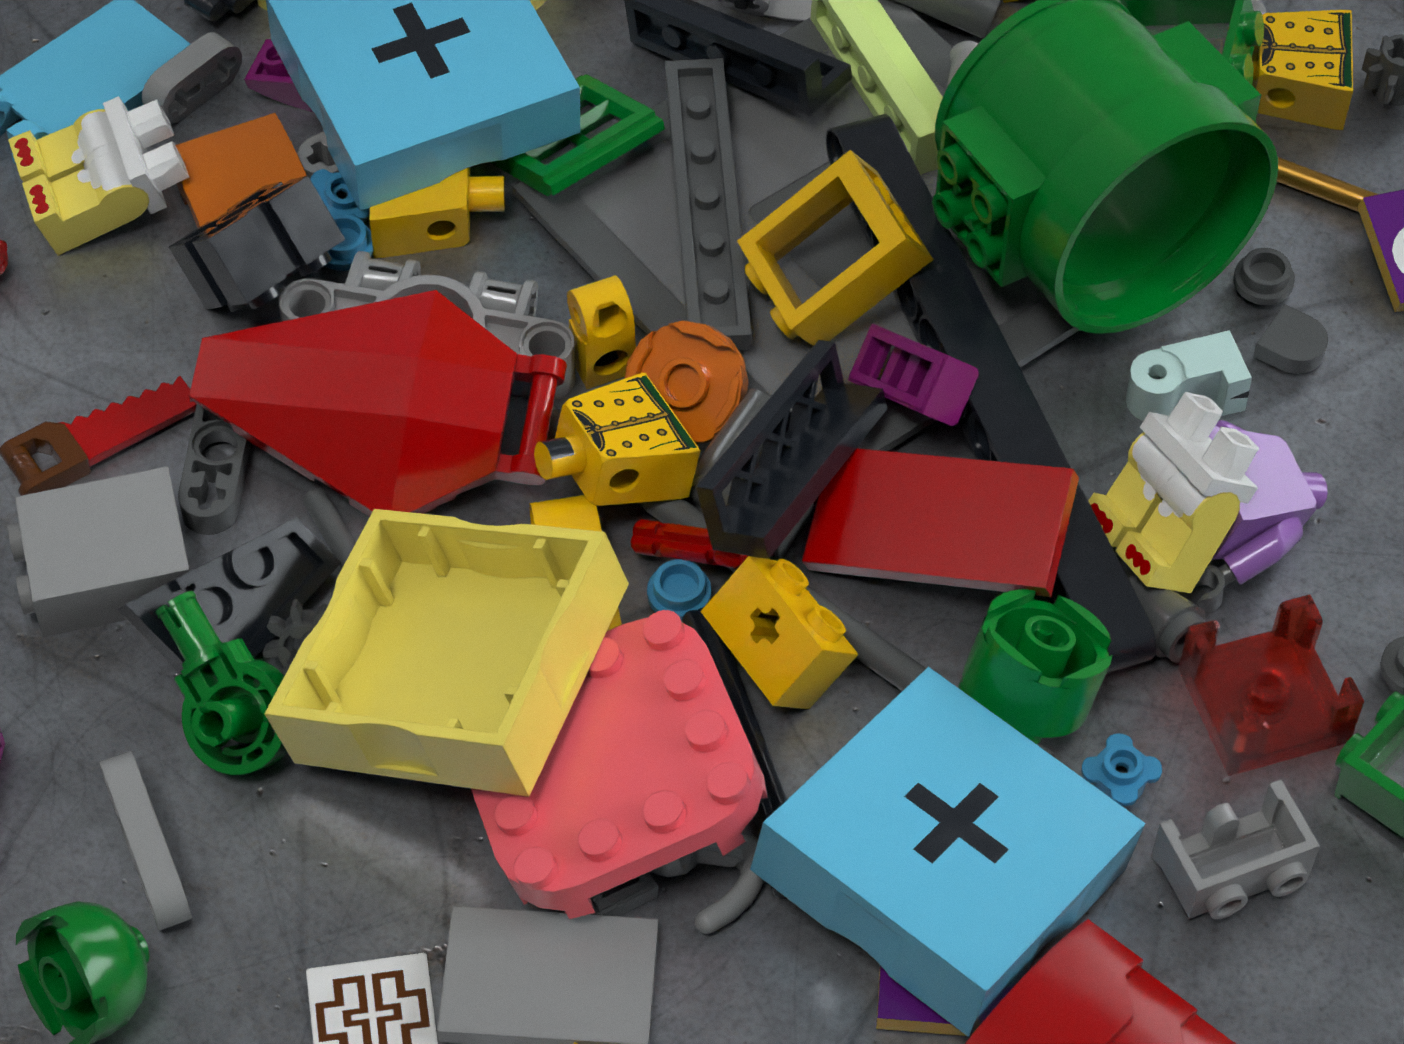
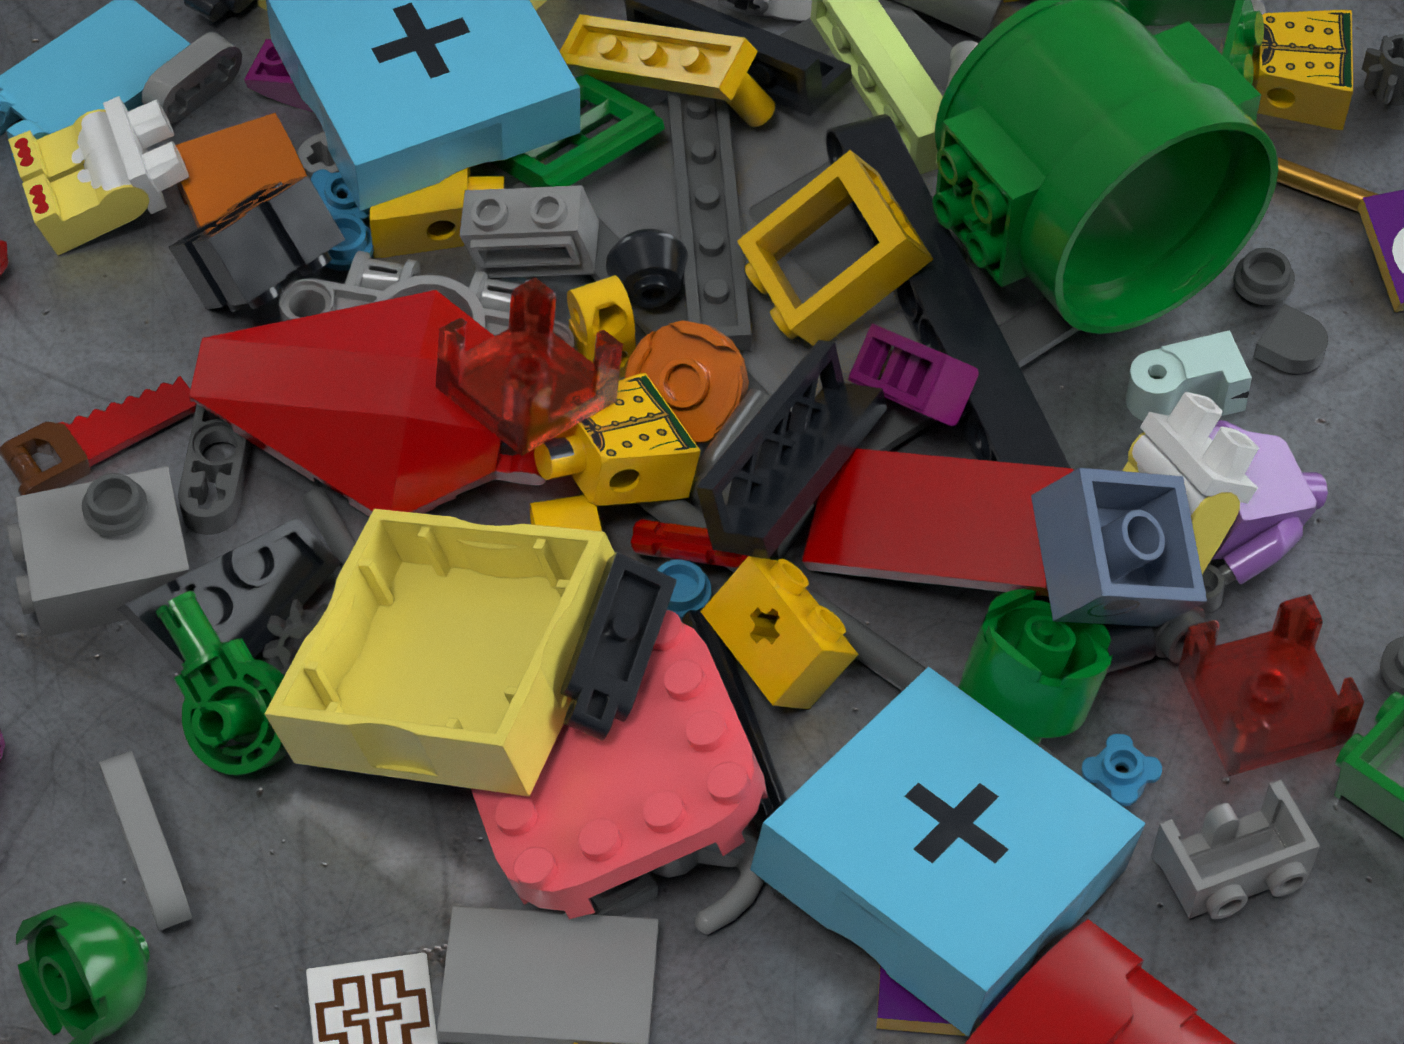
none -> dark grey plate [82,473,148,536]
none -> clear red panel [435,278,623,456]
none -> light grey window [460,185,599,278]
none -> yellow piece [559,14,775,127]
none -> black hinge [561,552,677,741]
none -> black cone [606,229,688,308]
none -> sand blue brick [1031,468,1207,627]

